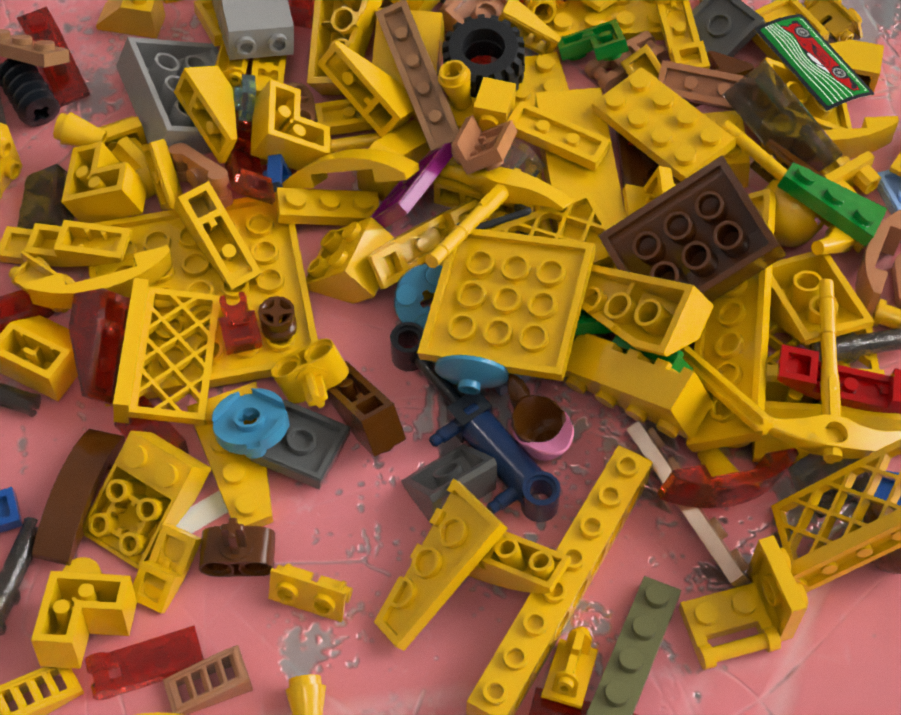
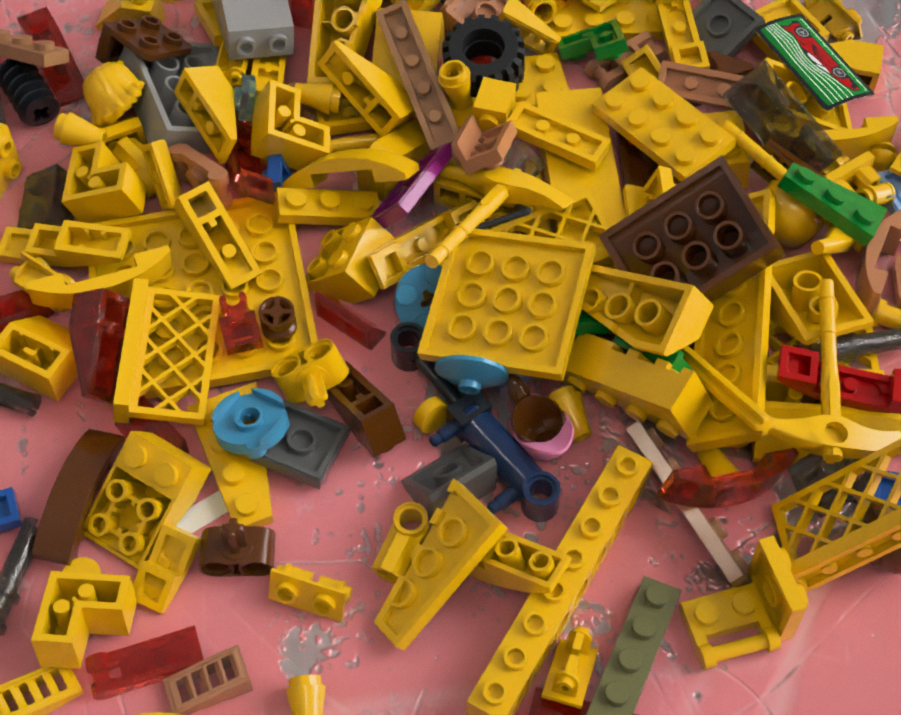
none -> yellow hair [83,60,145,128]
none -> reddish brown bracket [95,15,192,63]
none -> yellow cone [295,82,343,115]
none -> clear red slope [314,291,386,350]
none -> yellow piece [371,502,430,584]
none -> yellow tile [413,396,448,434]
none -> yellow cone [548,385,592,443]
none -> yellow pin [855,182,896,205]
none -> yellow hinge [871,142,897,171]

